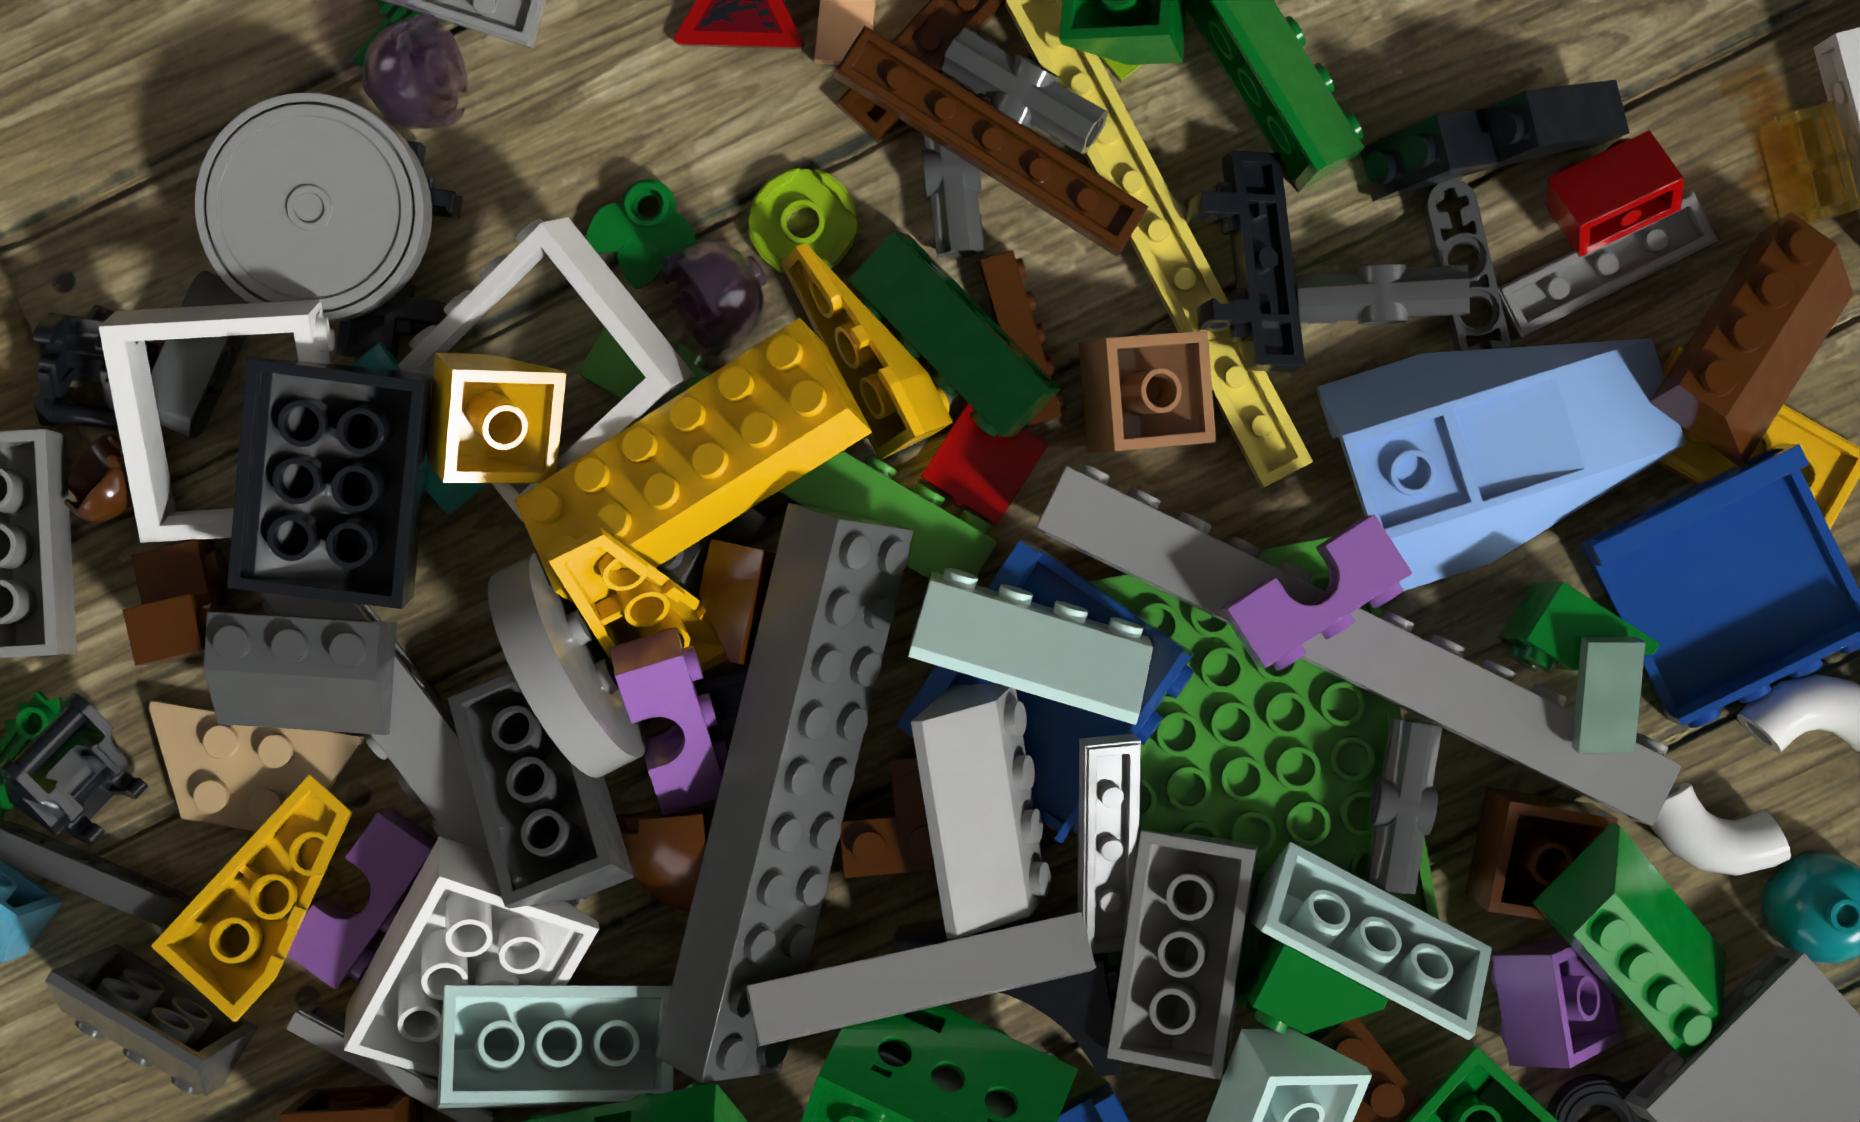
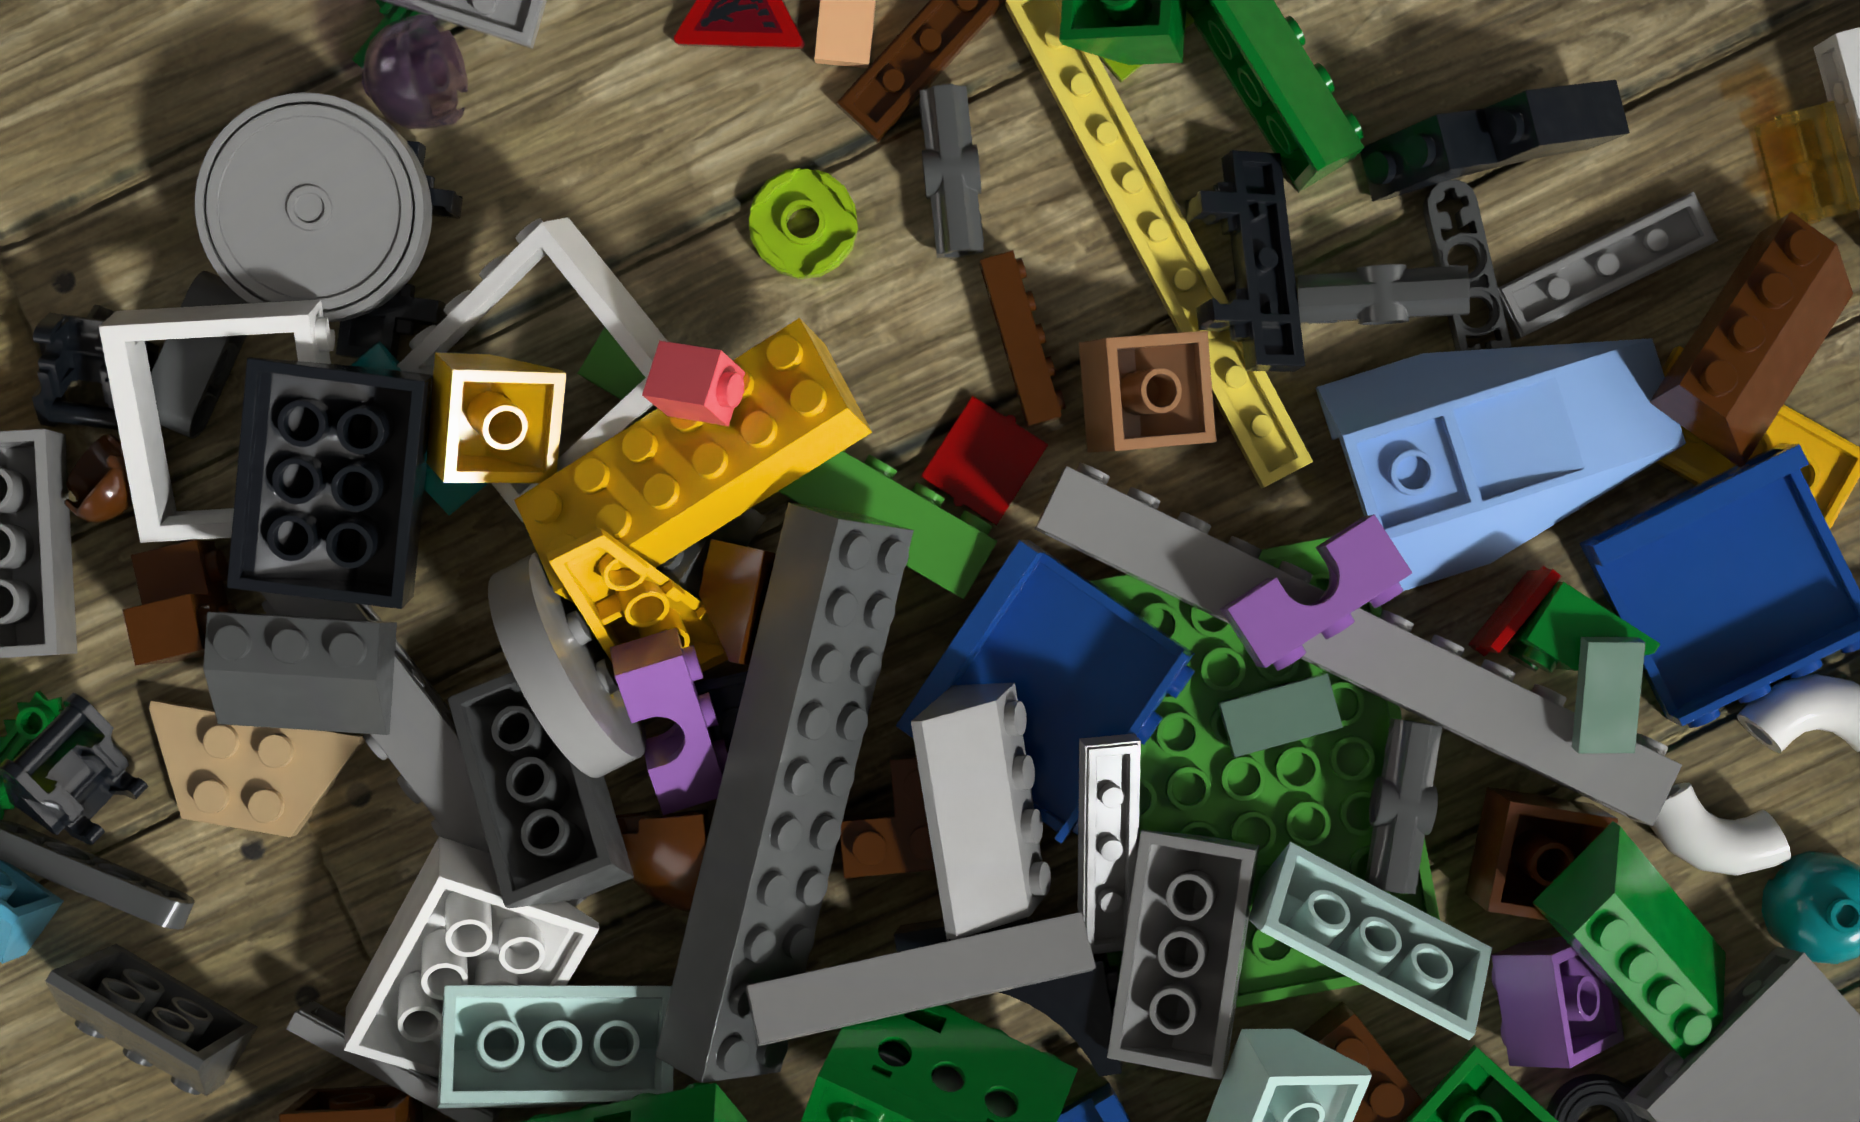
yellow wedge [151,774,353,1022] -> none
medium lavender arch [287,807,437,989] -> none
green plate [586,179,696,289] -> none
cylinder [661,241,766,356] -> none
yellow wedge [781,243,953,460] -> none
reddish brown tile [834,25,1149,257] -> none
dark green brick [848,231,1061,437] -> none
light aqua slope [908,568,1153,725] -> none
dark grey piece [941,28,1109,154] -> none
green slope [1239,933,1389,1034] -> none
red brick [1547,130,1684,257] -> none
none -> coral brick [642,340,745,426]
none -> sand green tile [1218,673,1343,757]
none -> red piece [1468,565,1562,657]

